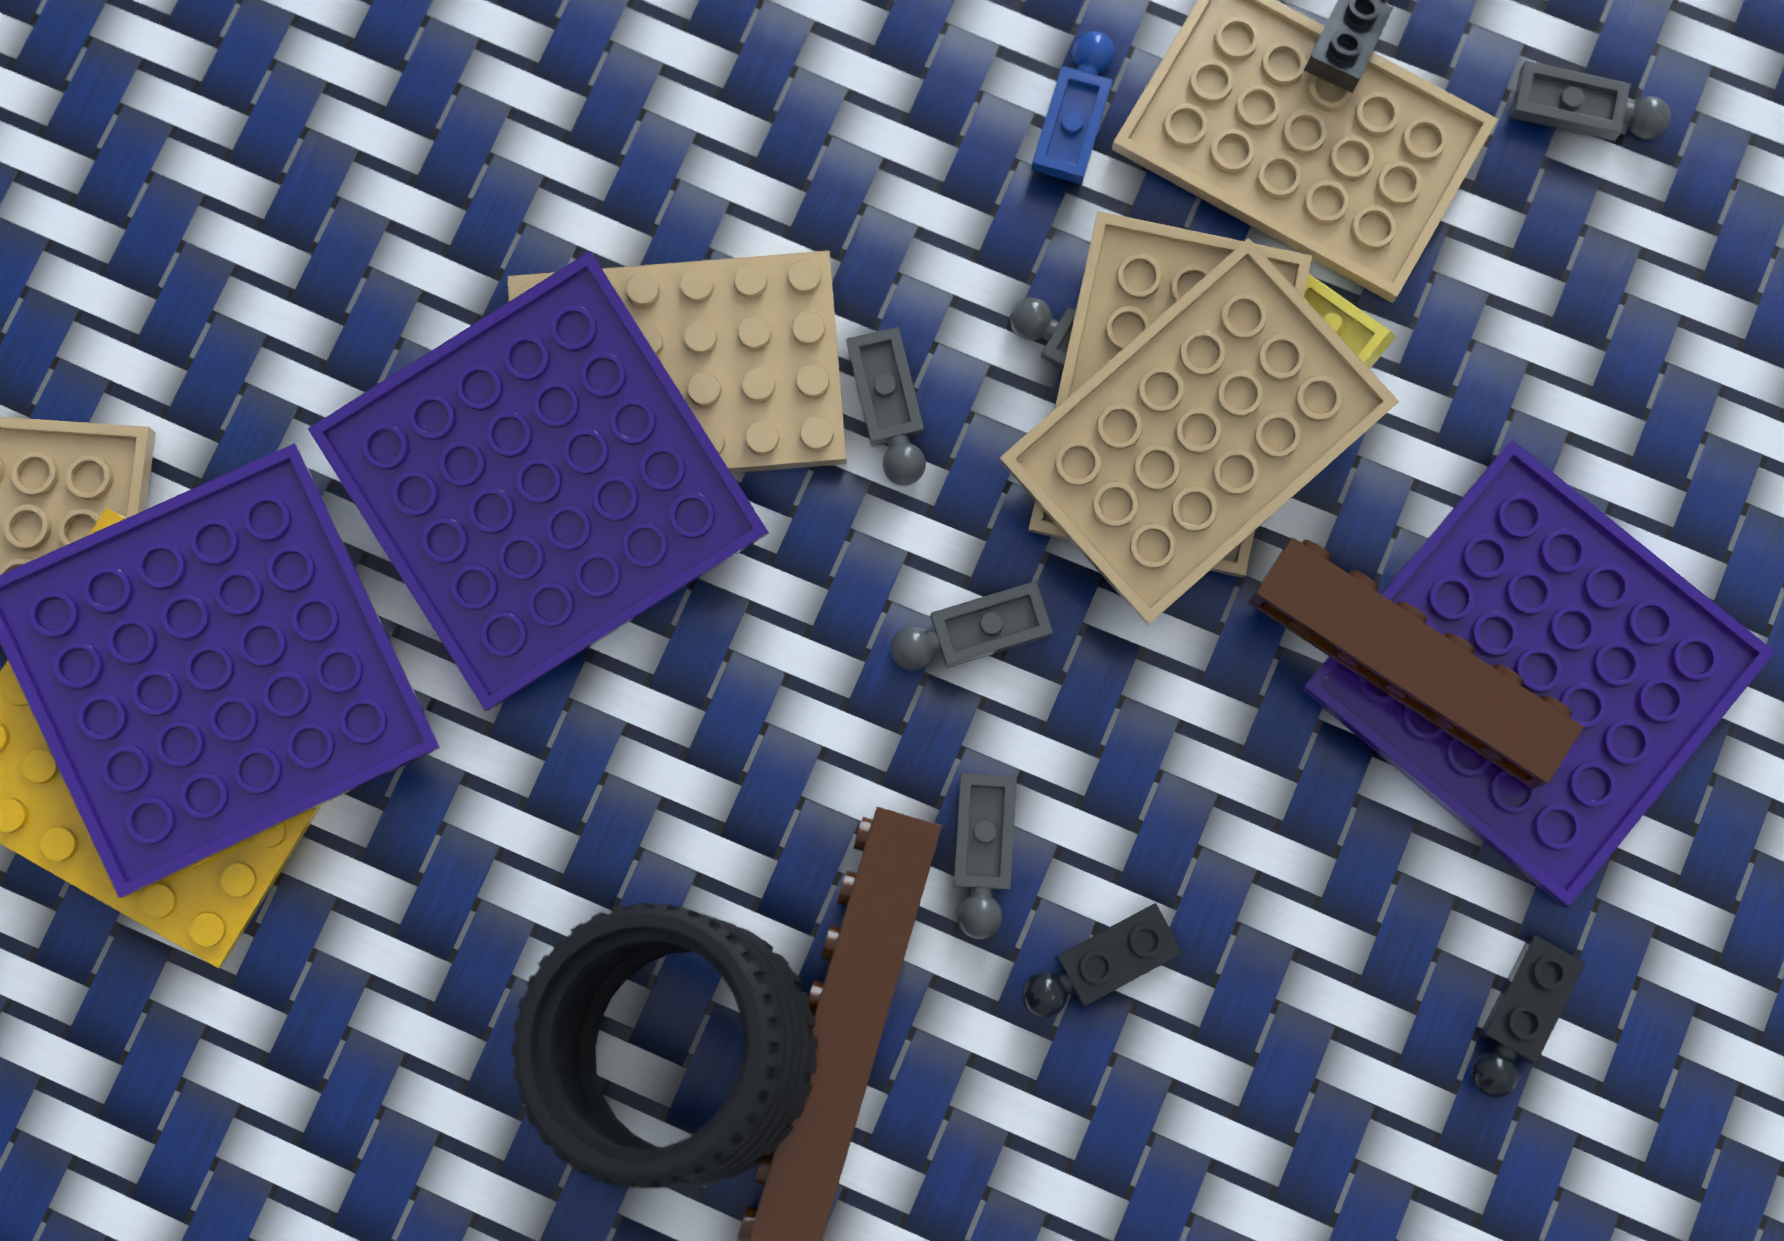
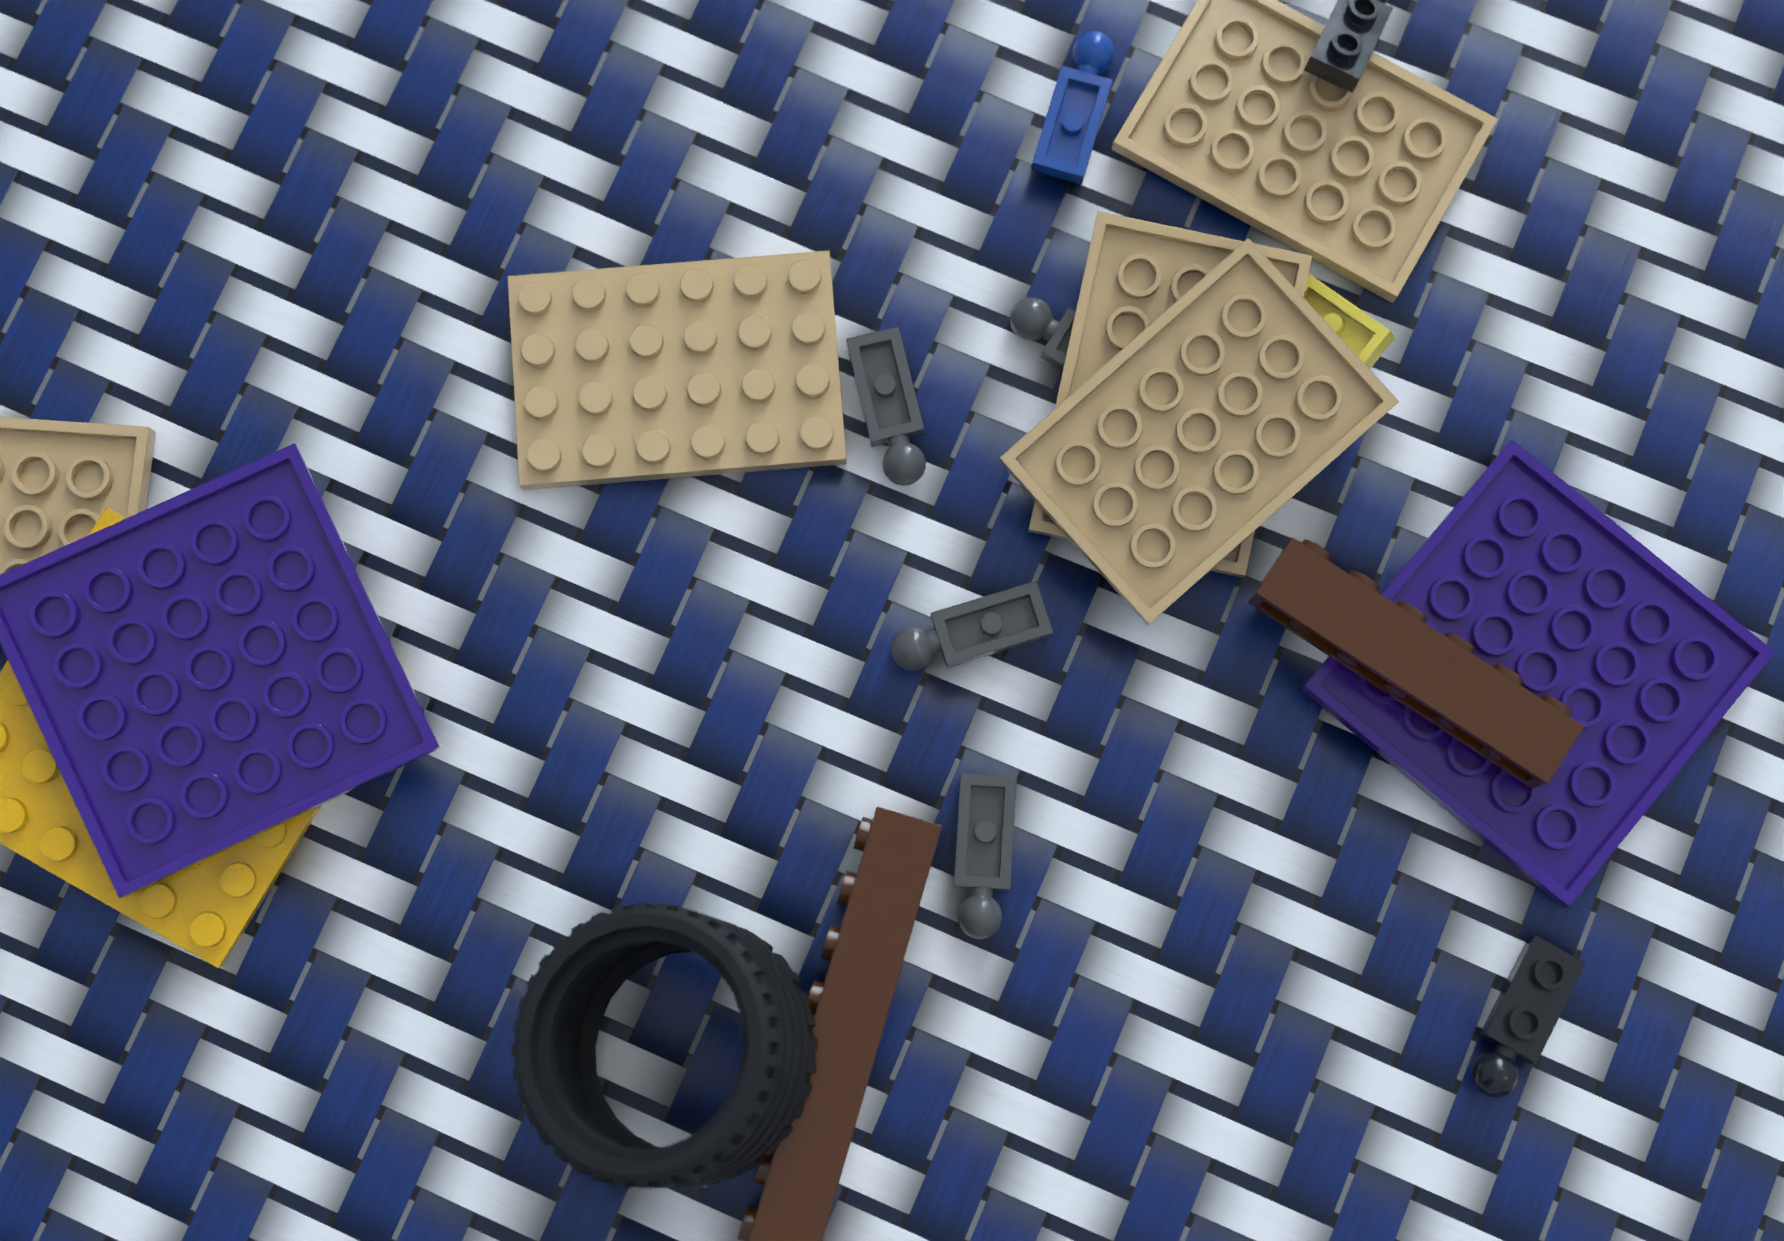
dark purple plate [308,251,769,711] -> none
black plate [1022,903,1183,1018] -> none
dark grey plate [1510,61,1671,141] -> none

